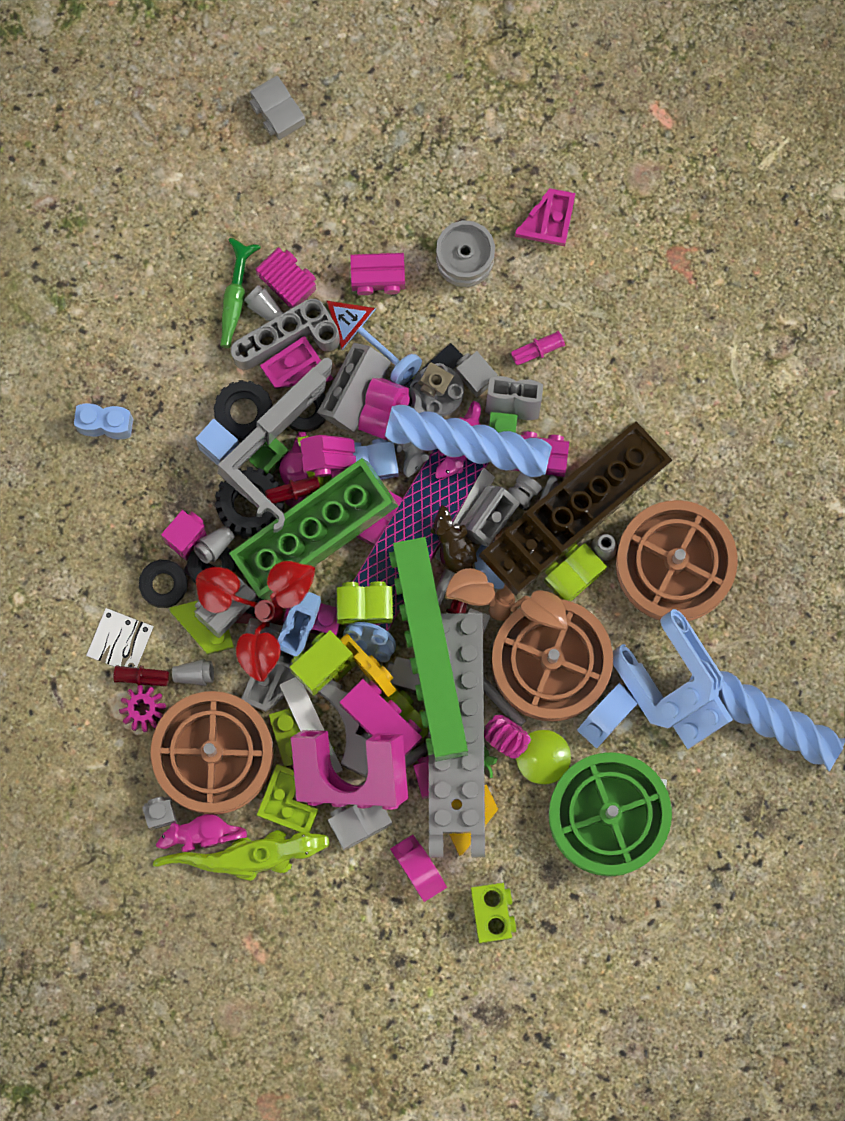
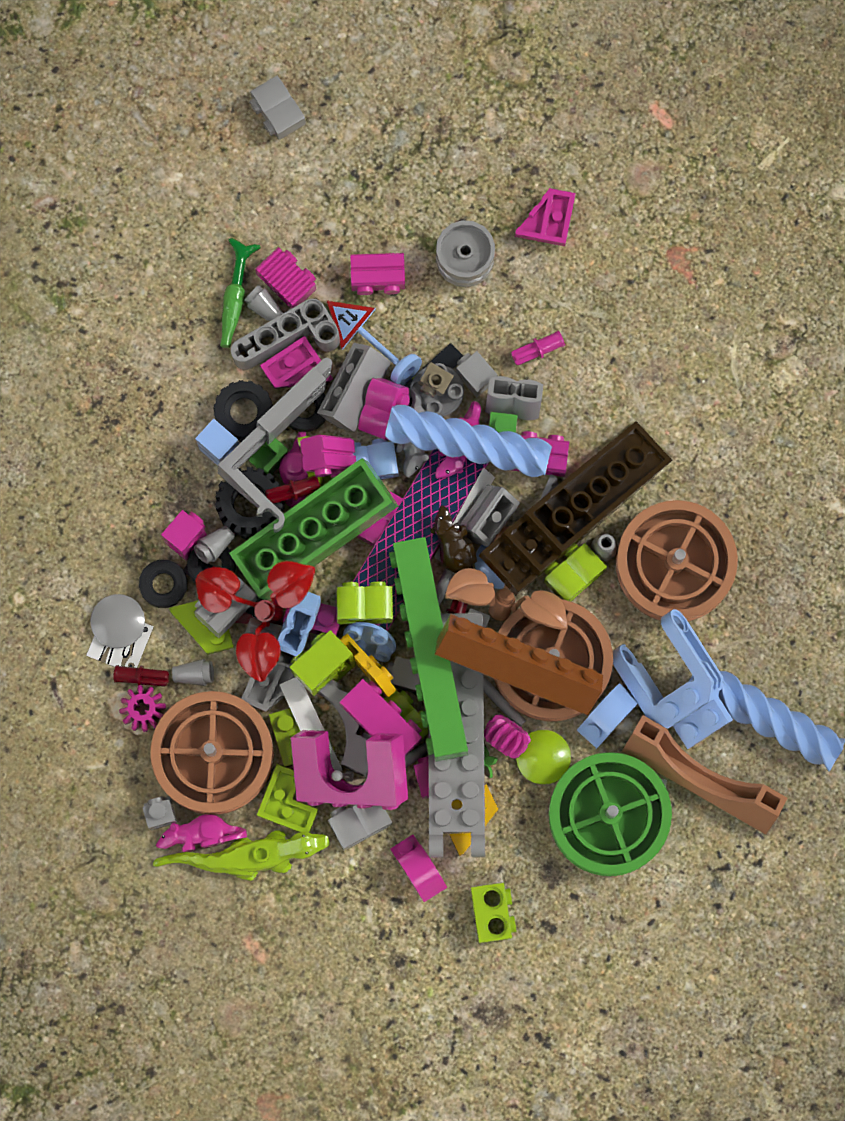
light blue brick [74,403,133,439] -> none
light grey wheel [507,473,542,510] -> none
none -> light grey dish [90,594,145,648]
none -> light grey hinge [331,770,354,782]
none -> dark orange brick [435,614,603,715]
none -> nougat arch [622,715,787,834]

